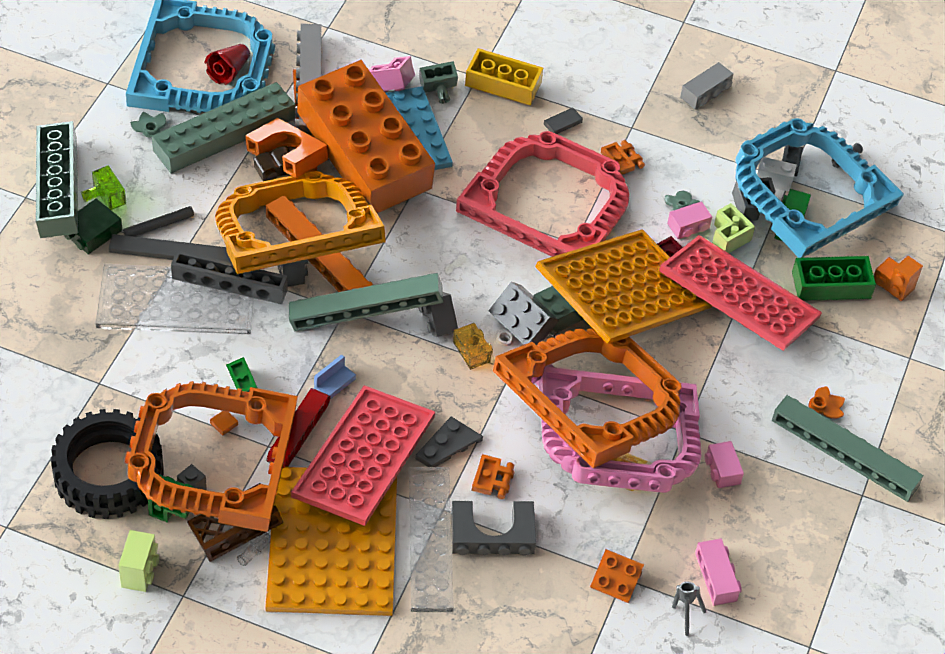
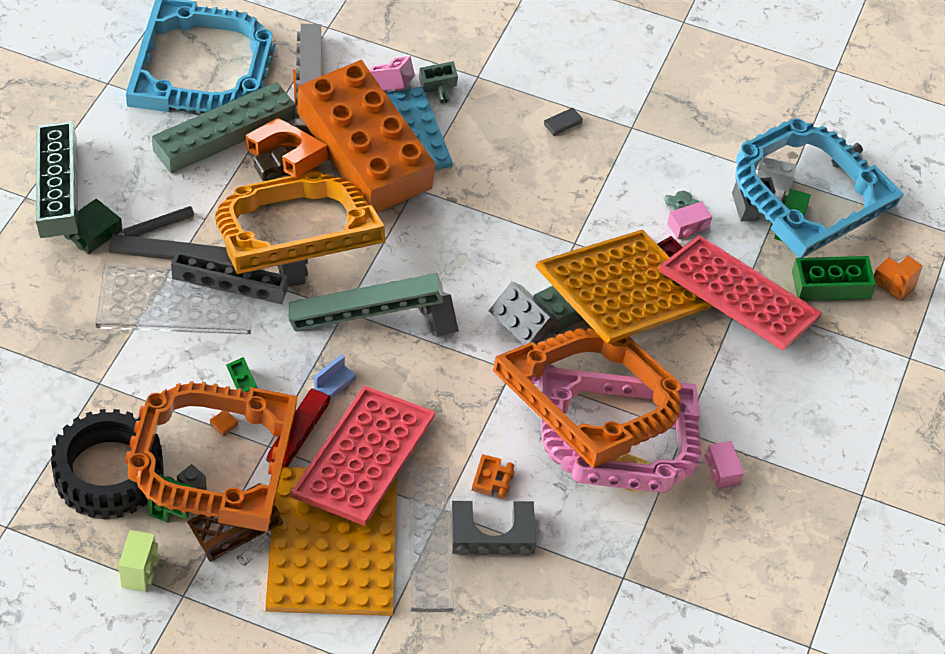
clear neon green brick [81,165,126,210] -> none
sand green plate [130,112,166,138] -> none
red cone [204,44,250,85] -> none
orange brick [266,195,373,292] -> none
dark grey wing [415,416,483,469] -> none
clear yellow brick [453,323,493,370] -> none
coral arch [456,131,629,257] -> none
yellow brick [465,48,544,106] -> none
white plate [491,331,524,359] -> none
orange hinge [590,549,644,603] -> none
orange plate [601,140,645,175] -> none
dark grey plant [672,581,706,636] -> none
light grey brick [680,62,733,109] -> none
bright pink brick [695,538,742,606] -> none
yellowish green brick [712,203,755,253] -> none
sand green brick [772,395,924,502] -> none
dark grey plate [782,145,803,177] -> none
orange plate [809,386,845,419] -> none

